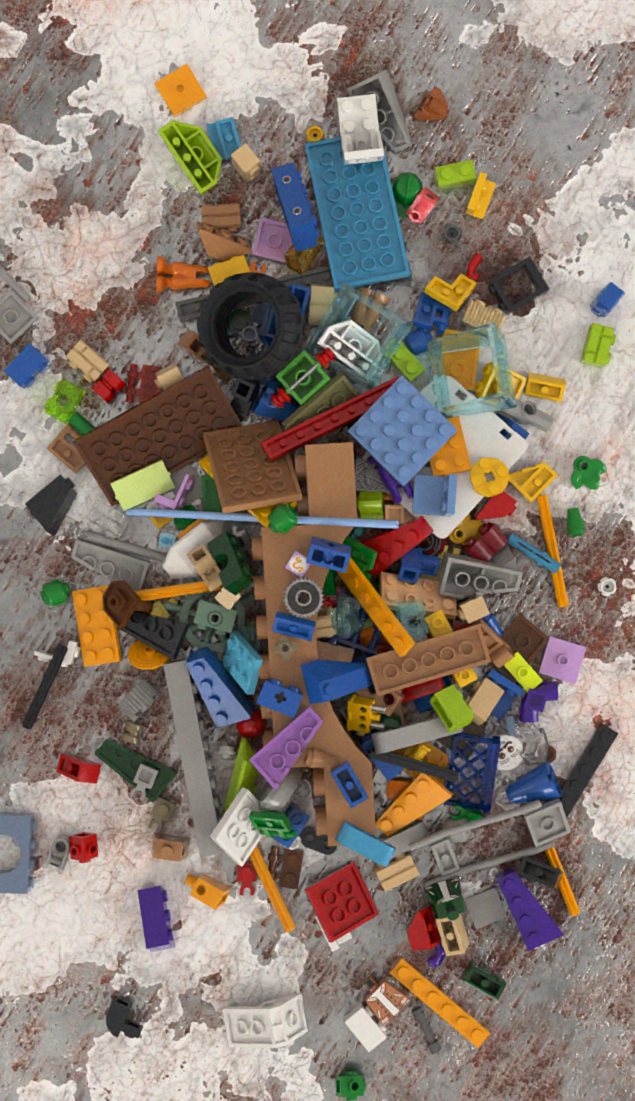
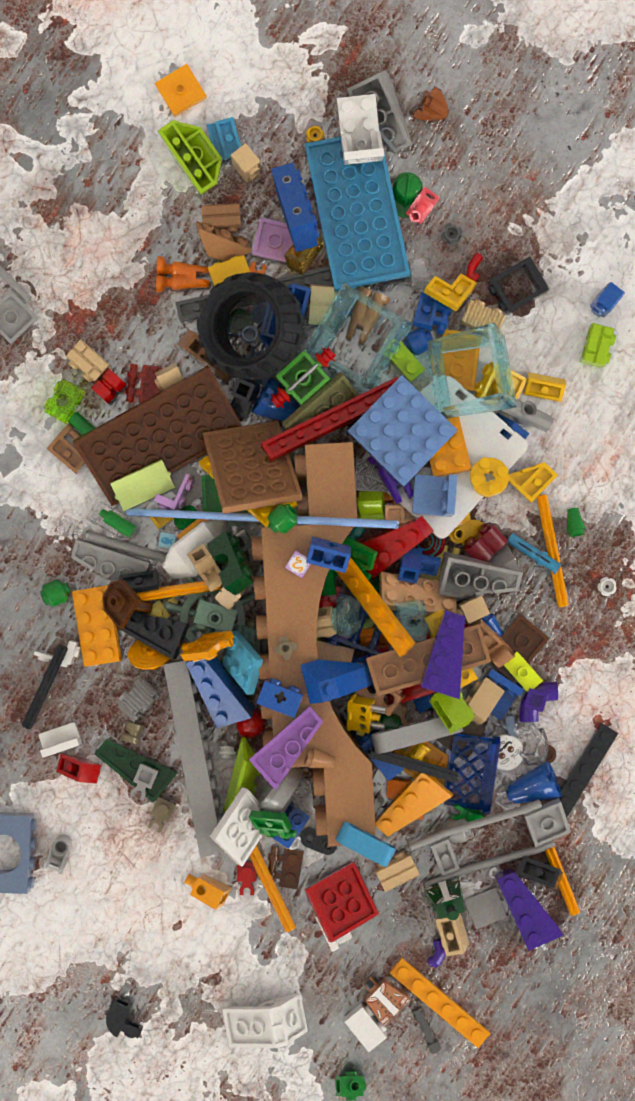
blue brick [4,343,50,389] -> none
black slope [25,474,78,536] -> none
red brick [69,832,98,863] -> none
dark purple wedge [137,886,175,952] -> none
medium nougat torso [151,833,190,862] -> none
blue plate [272,612,316,641] -> none
light grey brick [283,578,324,618] -> none
white wedge [317,319,385,384] -> none
blue brick [330,760,368,808] -> none
light grey beam [381,820,429,859] -> none
red slope [407,905,441,951] -> none
lime brick [433,159,477,192] -> none
dark green brick [461,960,506,1001] -> none
yellow bracket [465,172,496,219] -> none
red slope [474,491,517,520] -> none
lavender plate [538,636,587,684] -> none
green plate [571,456,607,490] -> none
none -> white panel [39,722,82,758]
none -> green cylinder [99,509,137,538]
none -> black plate [119,570,159,593]
none -> light orange plate [181,631,234,662]
none -> dark purple wedge [420,610,465,699]

